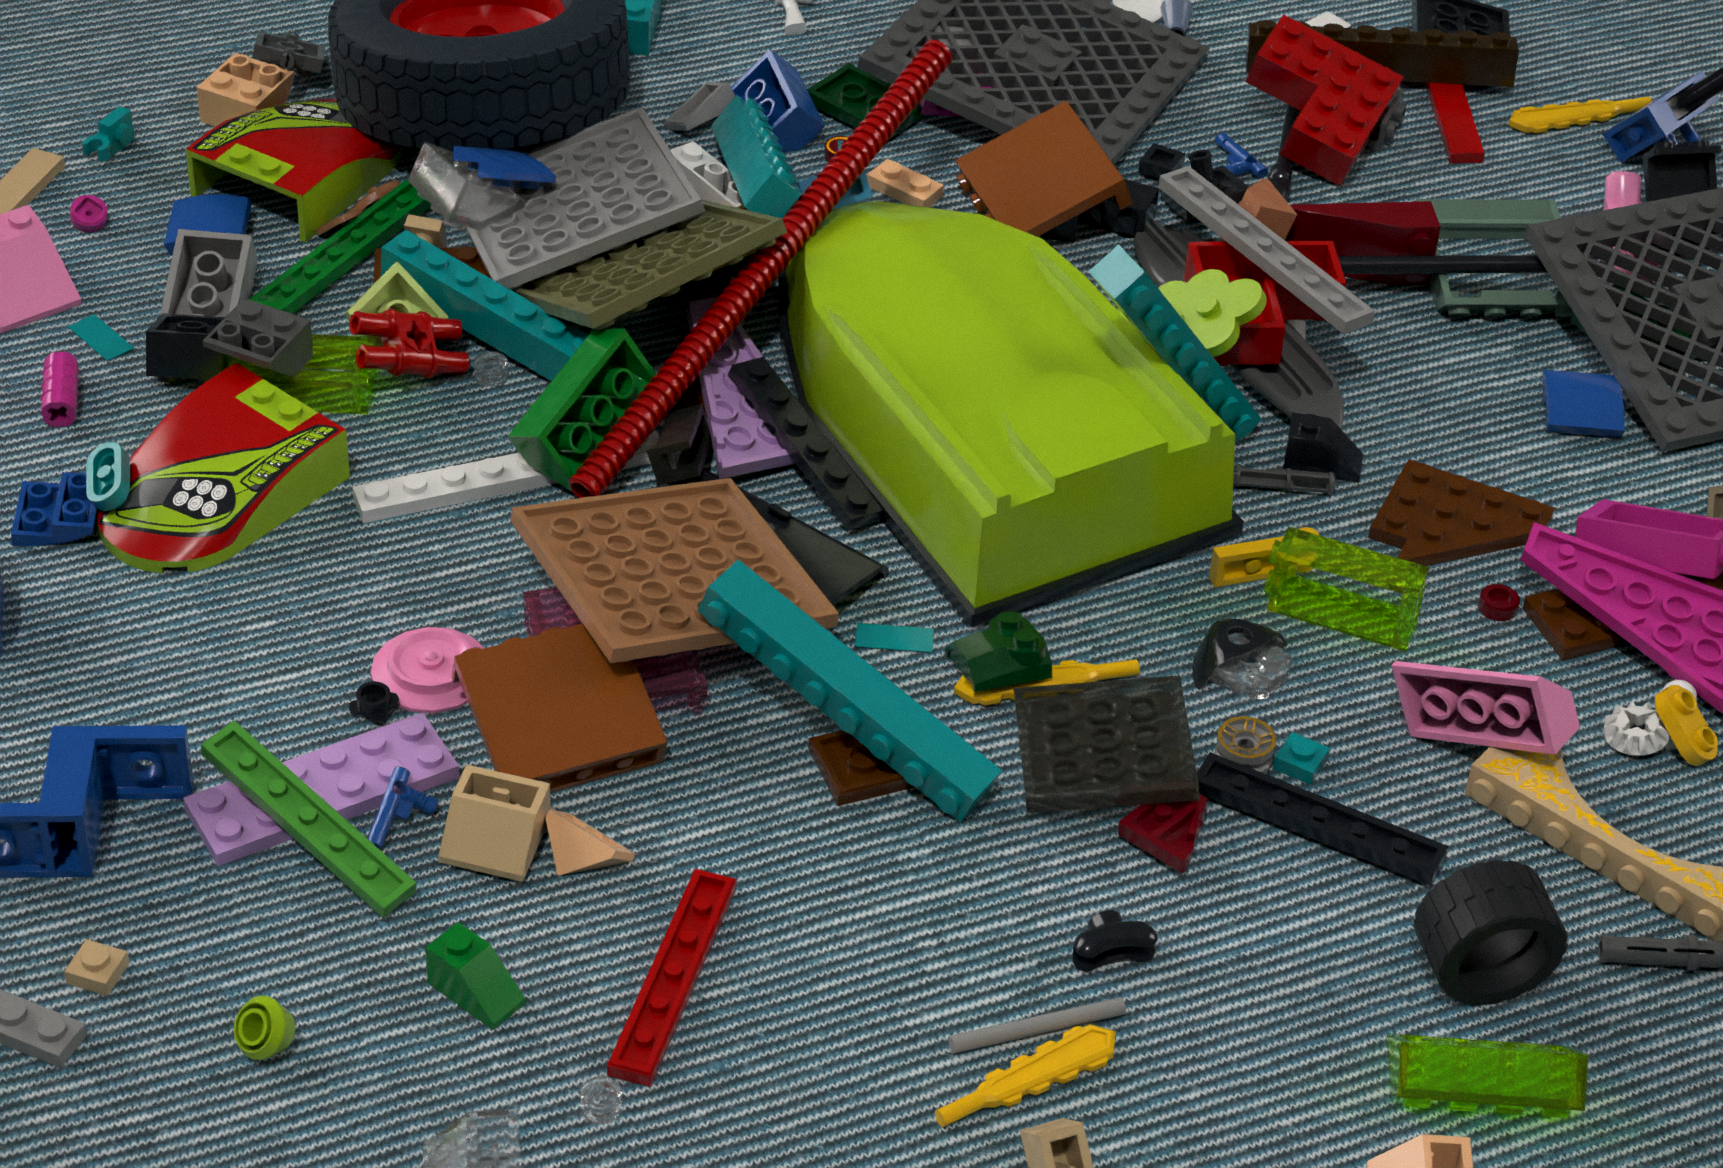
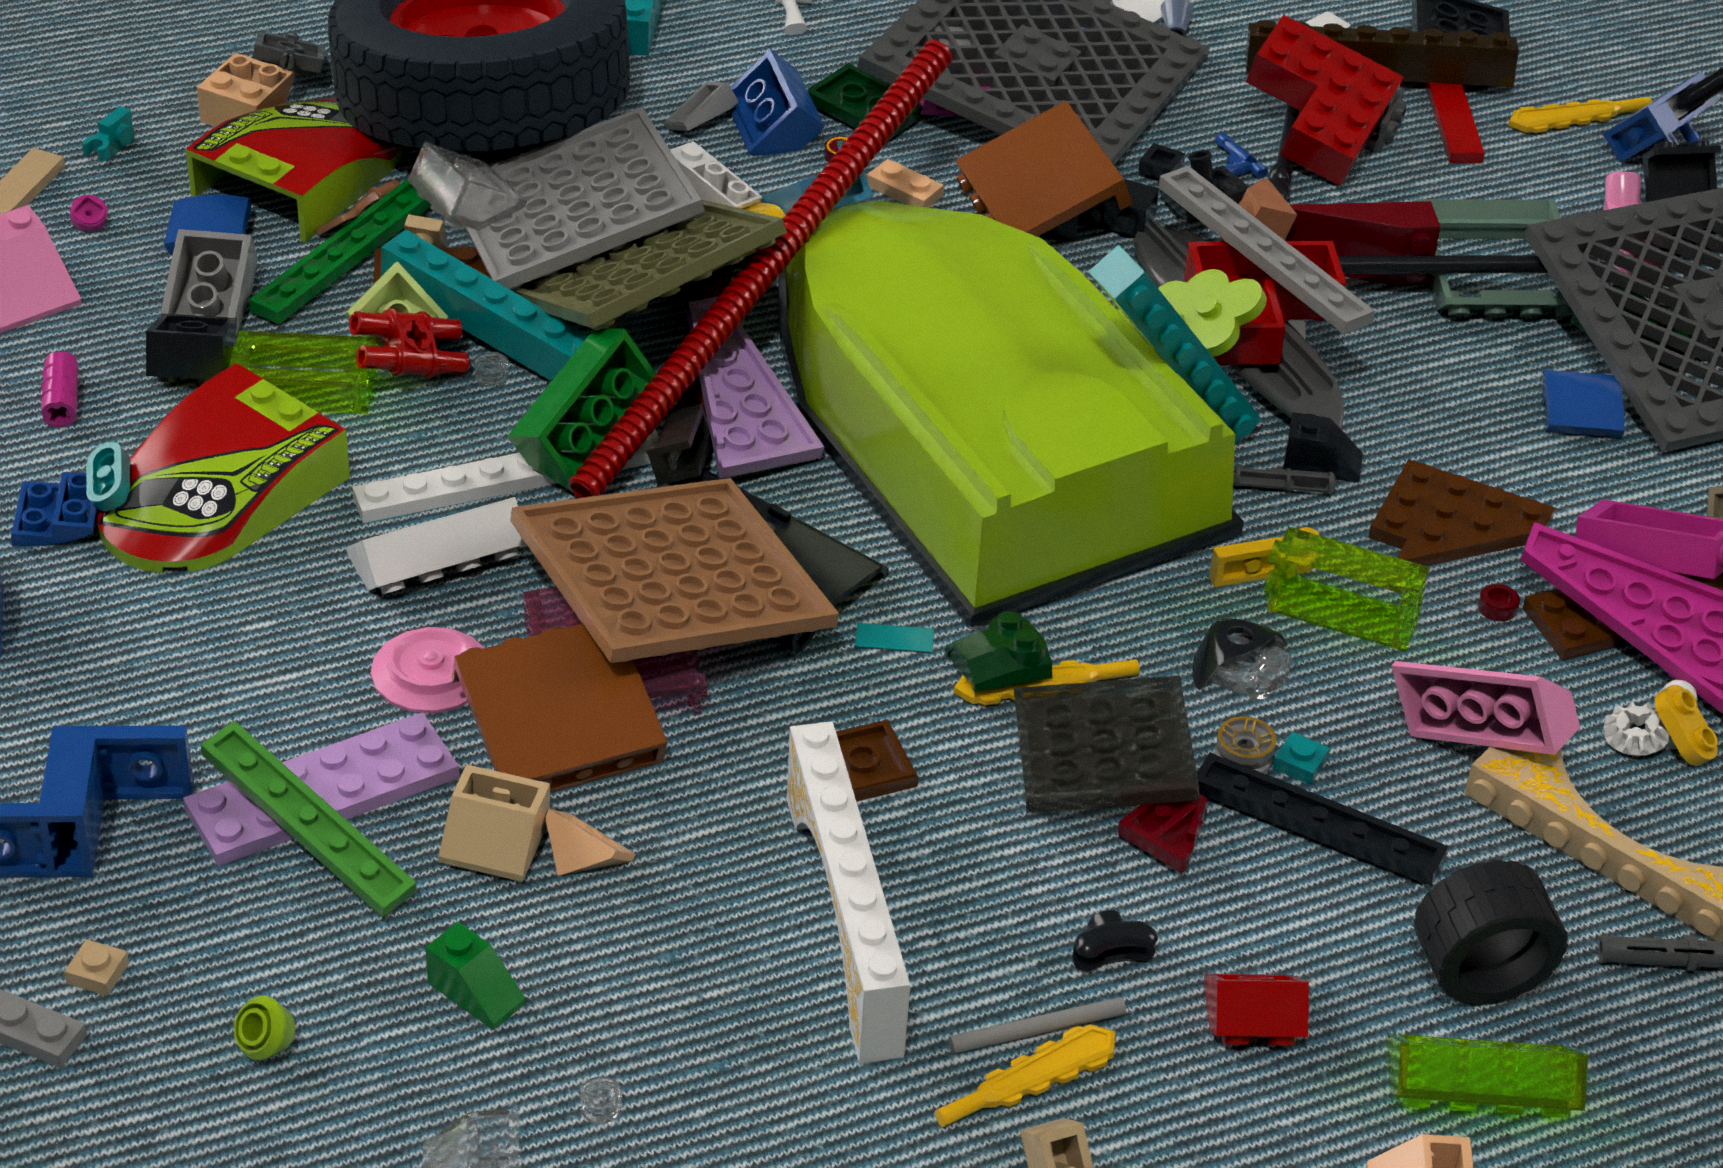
teal sticker [68,314,134,361] -> none
dark grey slope [203,298,314,378] -> none
black plate [349,681,399,723] -> none
blue hose [367,766,438,850] -> none
blue slope [453,146,556,189] -> none
red tile [607,869,737,1087] -> none
teal brick [697,559,1002,823] -> none
teal brick [711,95,801,218] -> none
black plate [728,357,883,531] -> none
none -> white slope [346,497,526,595]
none -> white arch [787,721,910,1064]
none -> red slope [1204,973,1309,1045]

